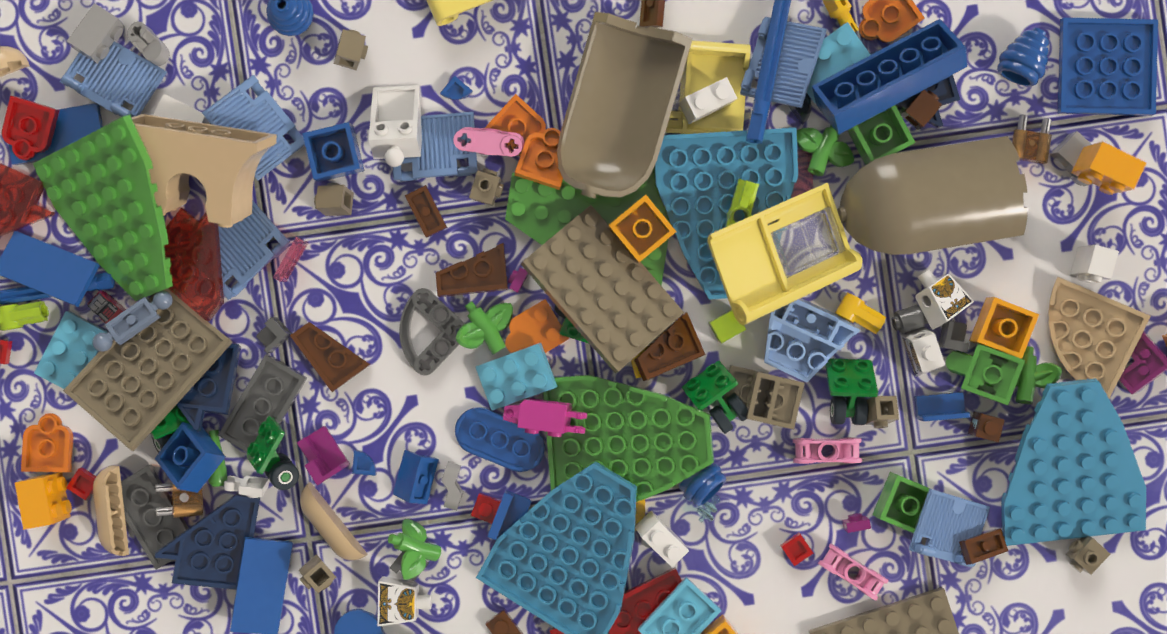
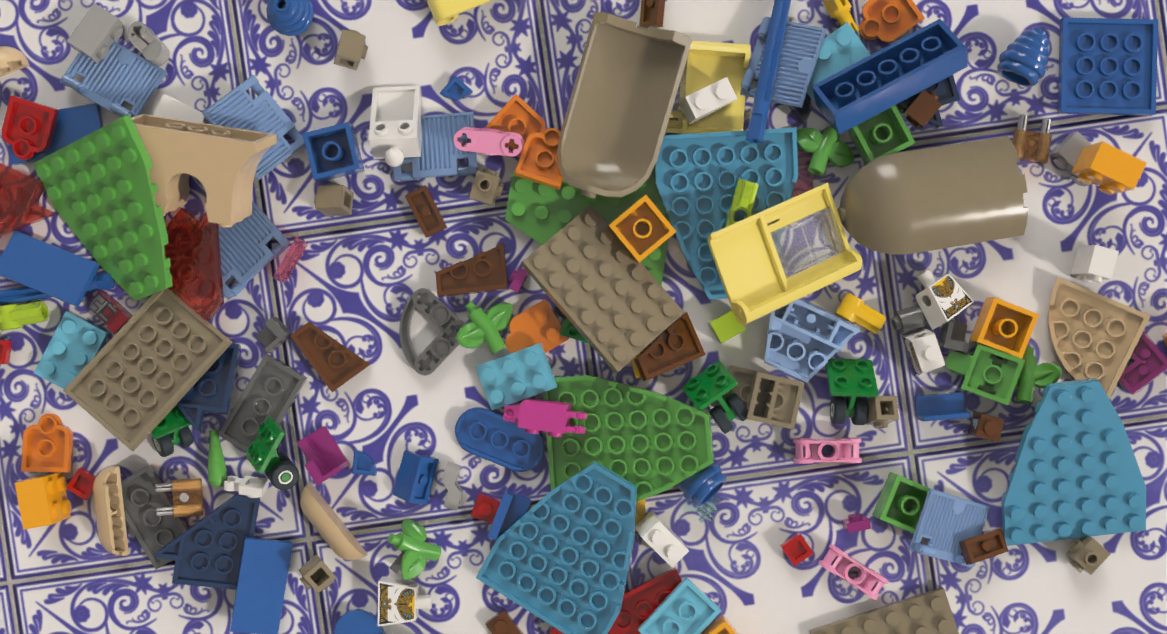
sand blue plate [92,291,173,352] -> none
blue brick [154,422,226,493] -> none

